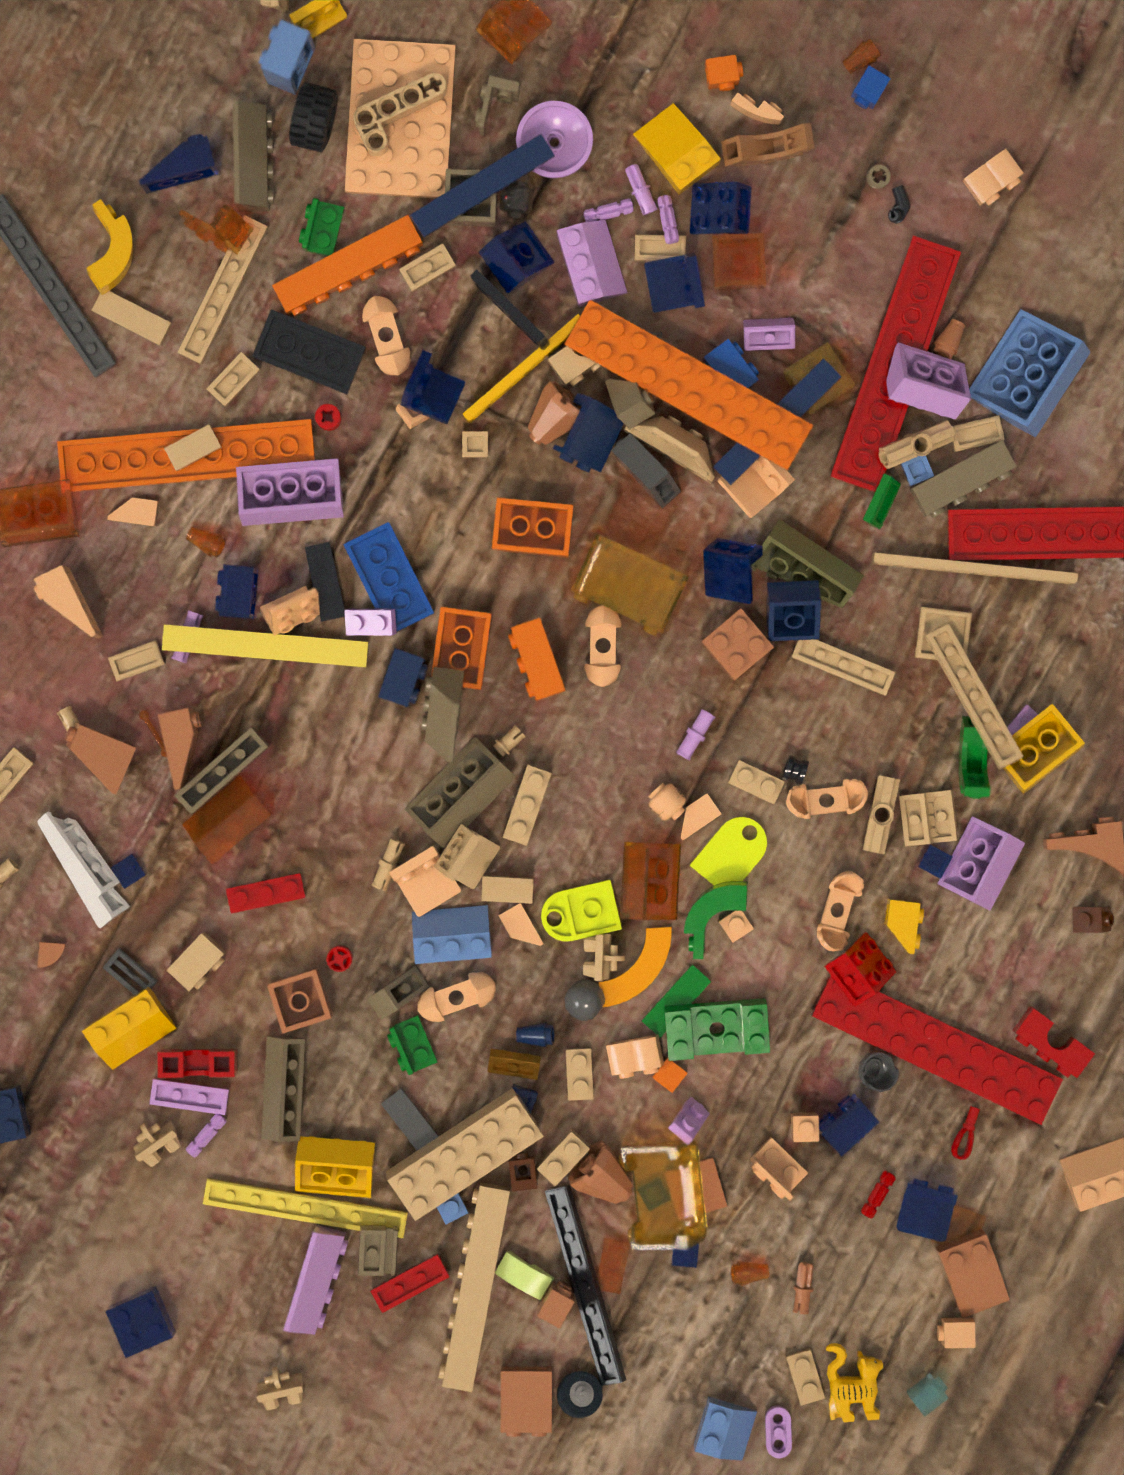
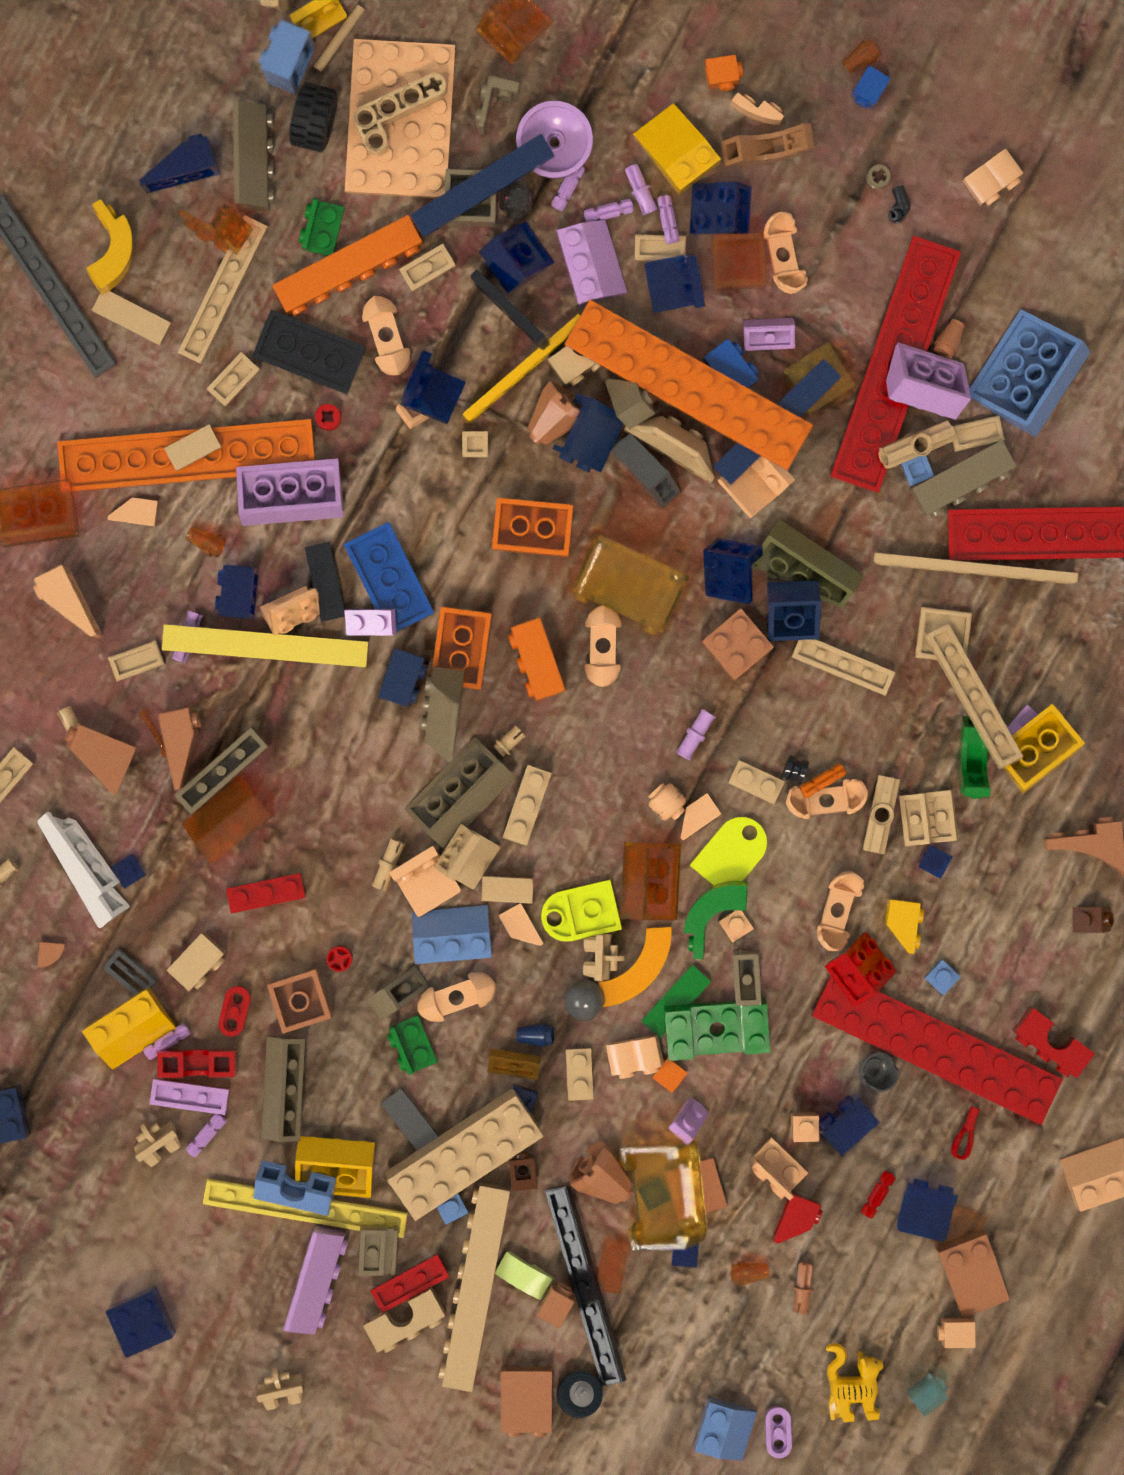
tan brick [537,1128,590,1186] -> none
tan plate [786,1348,825,1406] -> none
green tile [863,474,901,530] -> none
lavender slope [938,816,1025,911] -> none
none -> lavender axle [143,1024,191,1060]
none -> red plate [218,986,251,1037]
none -> medium blue arch [254,1160,336,1216]
none -> tan bar [313,4,365,73]
none -> tan arch [363,1287,446,1353]
none -> lavender axle [551,166,585,211]
none -> dark tan slope [733,949,762,1006]
none -> light nougat piece [764,211,808,294]
none -> red slope [772,1191,823,1244]
none -> orange axle [800,763,846,798]
none -> medium blue plate [924,959,961,996]

